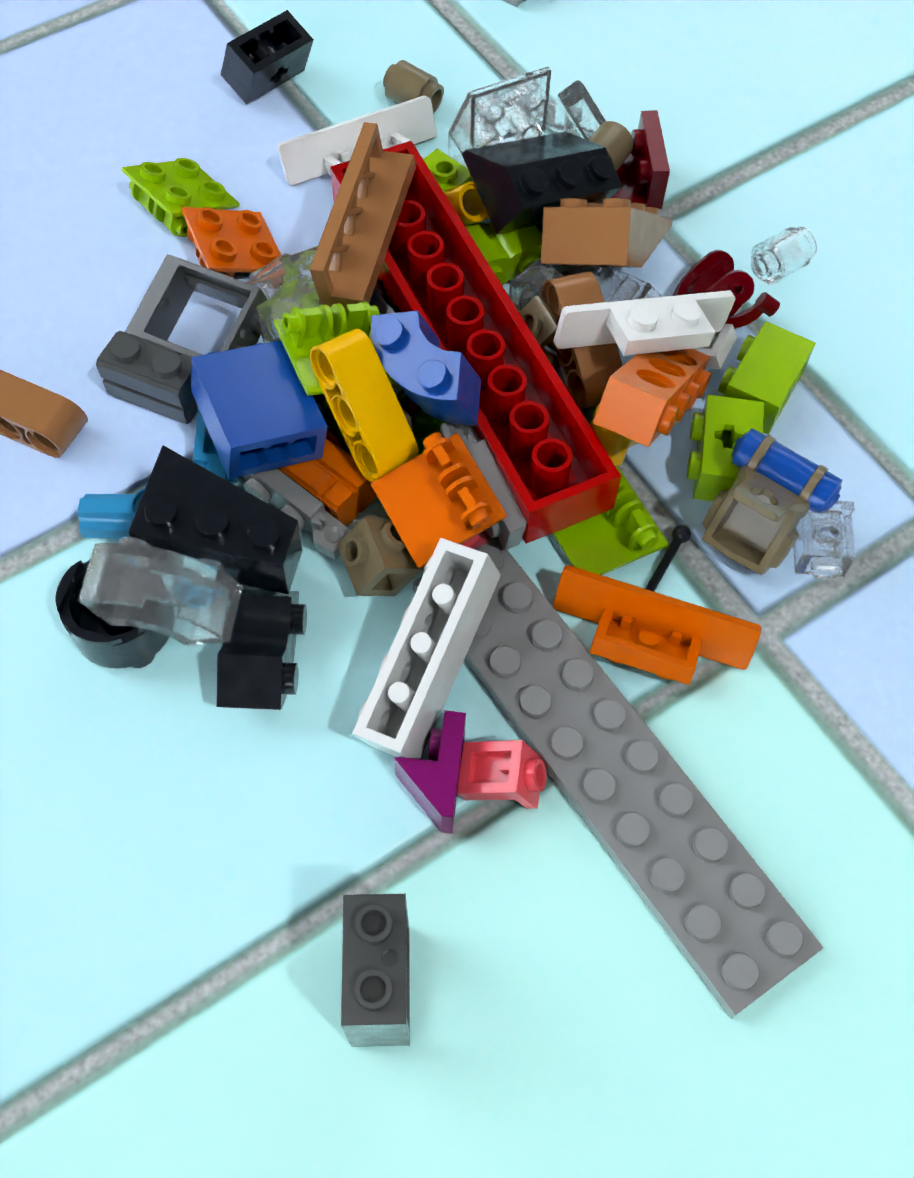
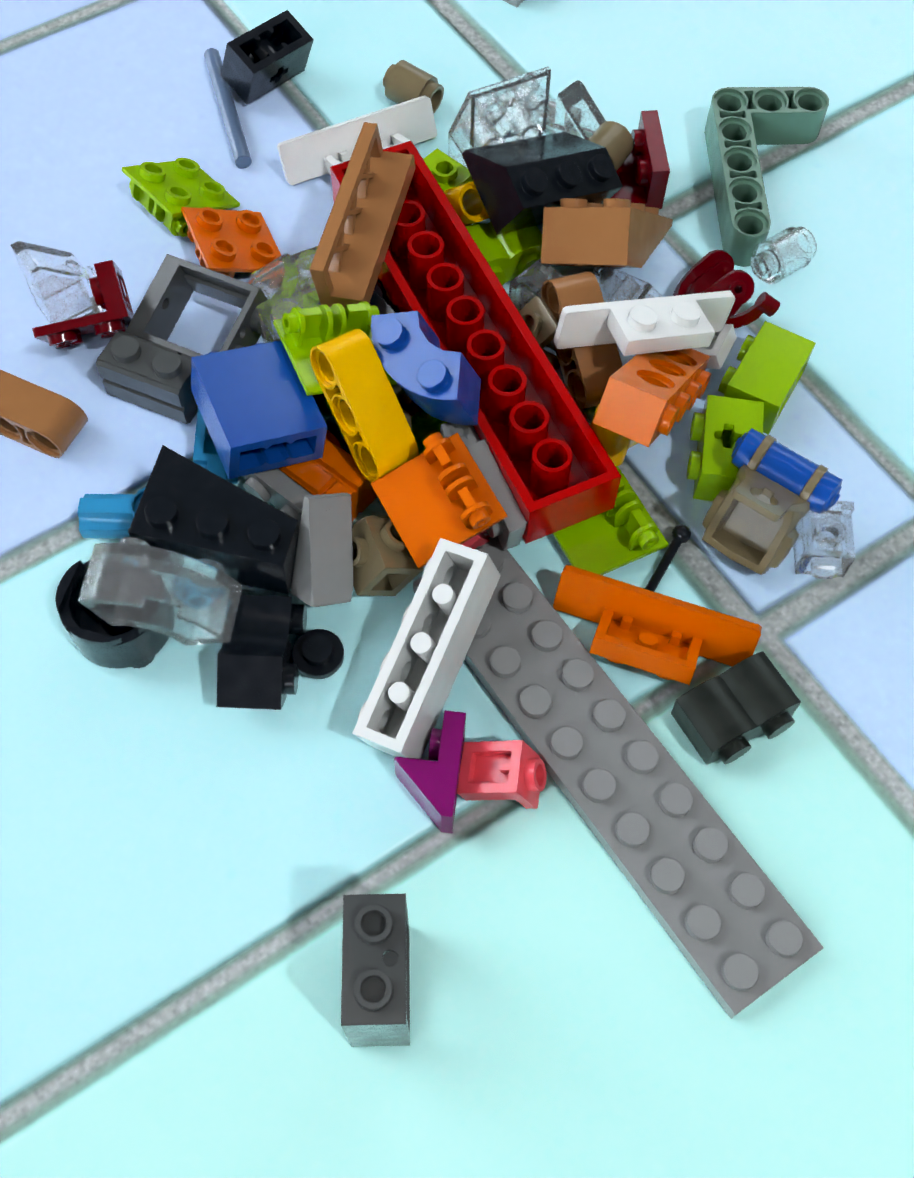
none -> clear slope [10,241,105,324]
none -> dark red bracket [32,260,134,349]
none -> sand blue bar [204,48,252,169]
none -> light grey slope [290,493,353,607]
none -> black plate [292,629,344,679]
none -> pearl dark grey brick [671,651,801,765]
none -> sand green beam [704,87,829,267]

